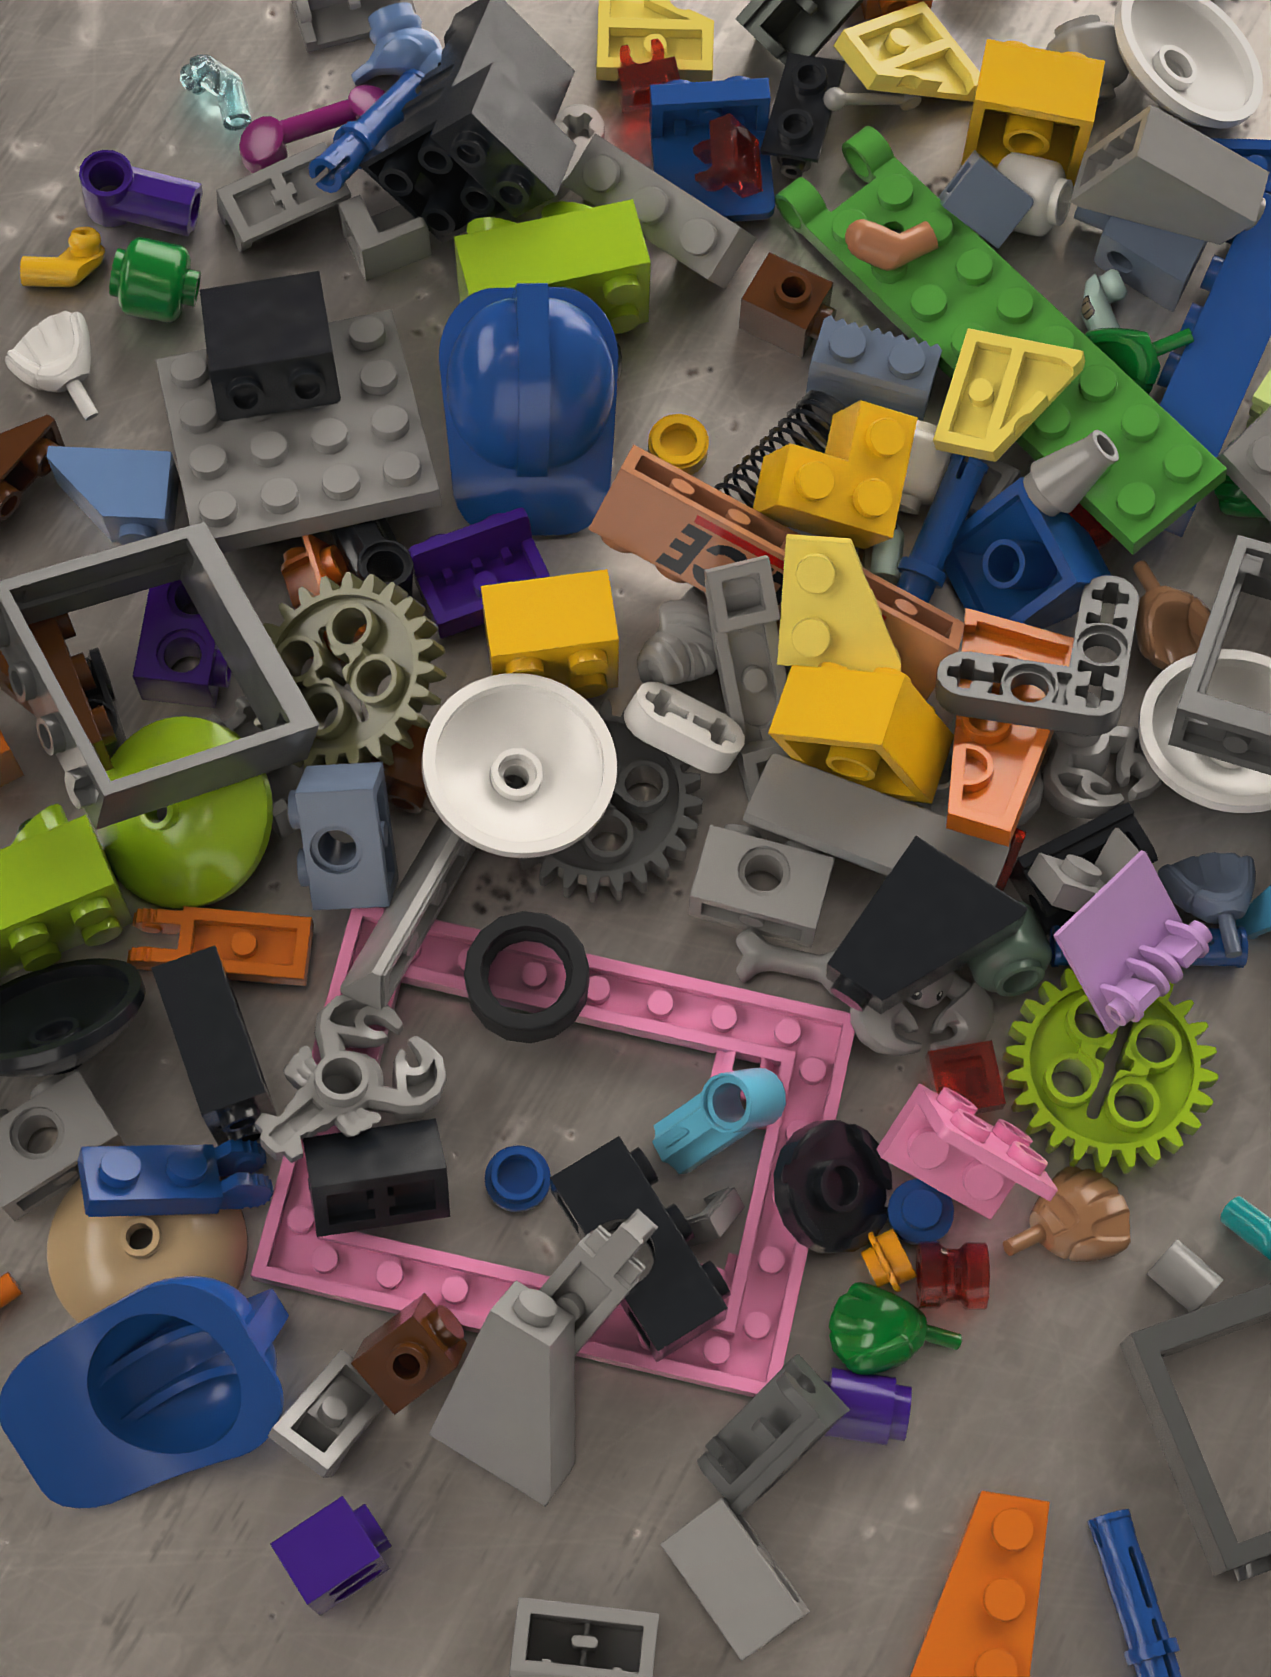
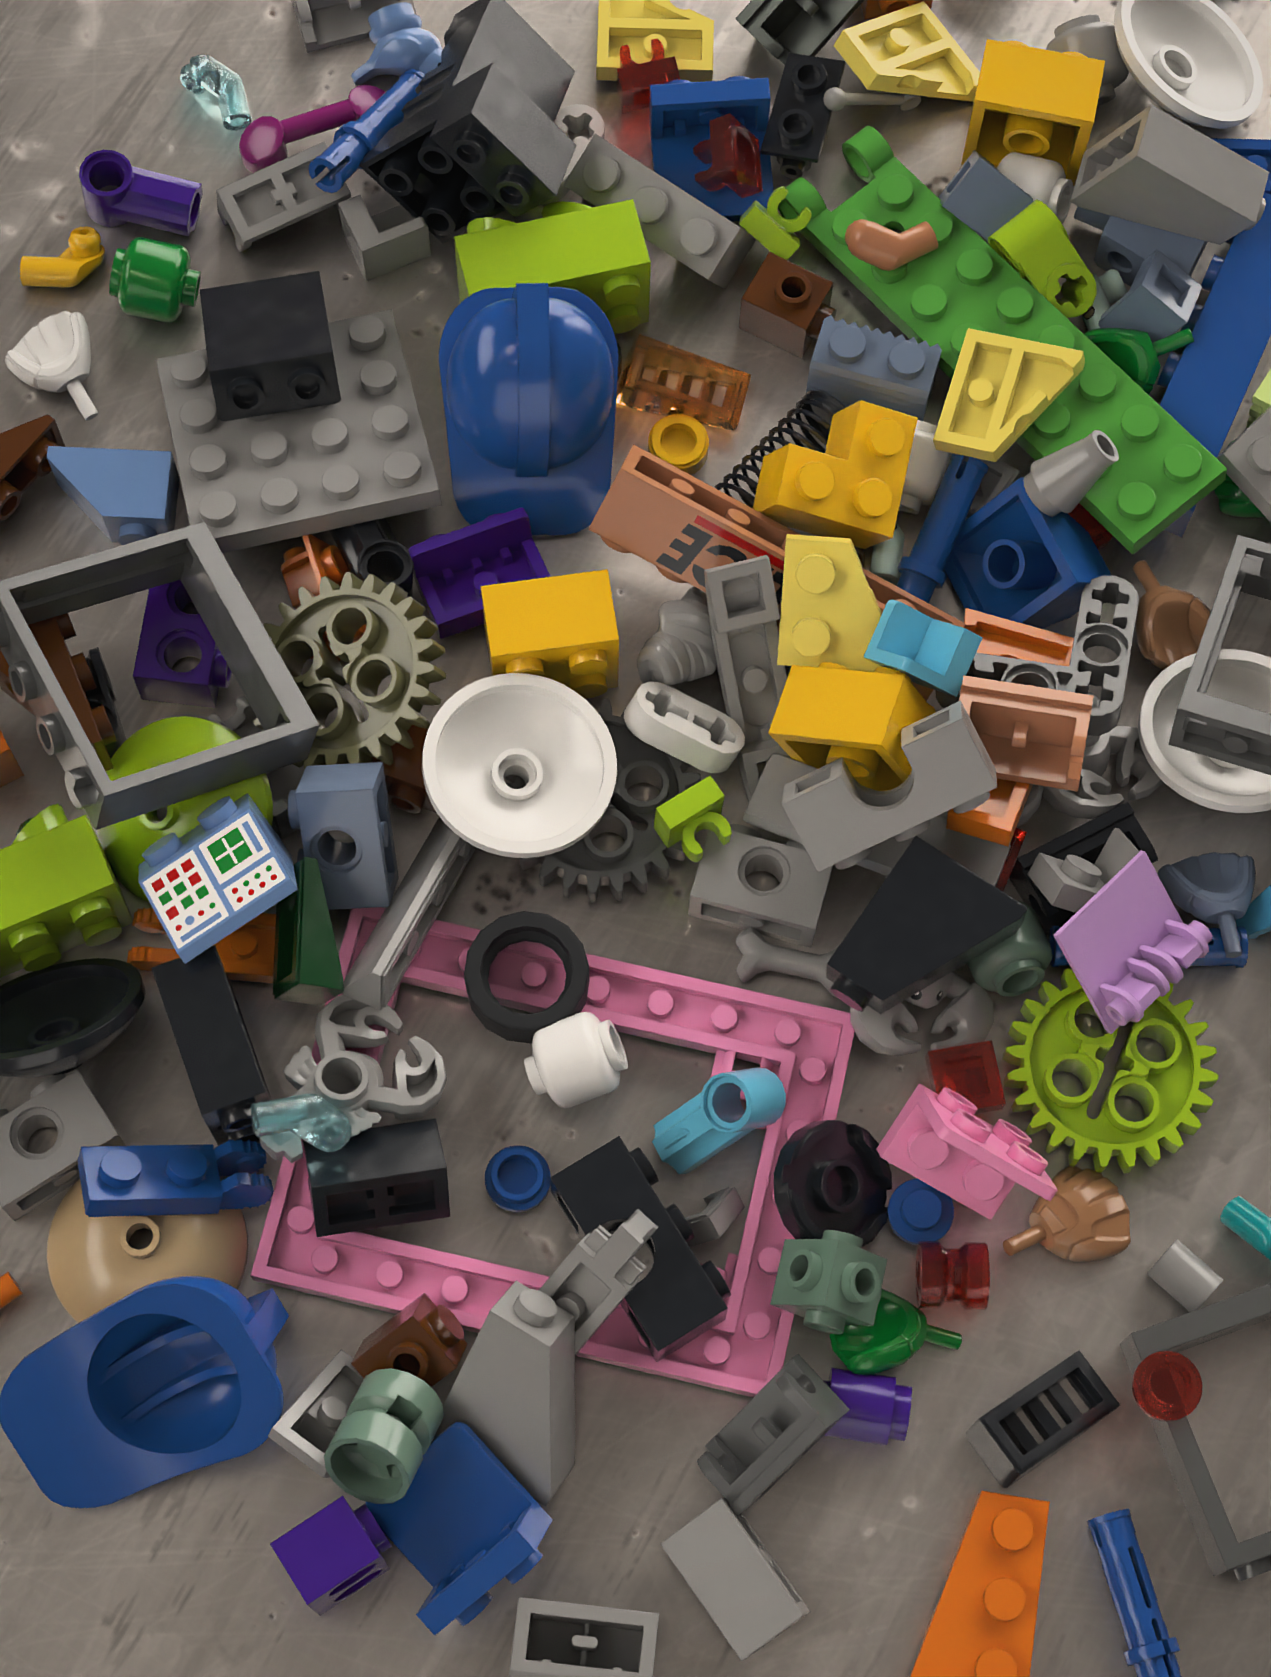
light orange plate [861,1228,917,1292] -> none
none -> slope [138,793,298,964]
none -> clear light blue arm [251,1093,352,1152]
none -> dark green slope [272,857,344,1005]
none -> sand green wheel [324,1368,444,1504]
none -> blue bracket [365,1422,553,1635]
none -> white head [524,1012,628,1108]
none -> clear orange slope [616,334,751,431]
none -> lime tile [653,775,732,863]
none -> lime tile [739,186,812,260]
none -> sand green brick [770,1230,888,1334]
none -> light grey arch [782,700,997,872]
none -> medium azure panel [864,599,983,697]
none -> nougat hinge [959,675,1094,792]
none -> black slope [966,1350,1120,1488]
none -> lime piece [988,199,1097,318]
none -> sand blue panel [1098,249,1202,342]
none -> clear red plate [1132,1351,1202,1422]

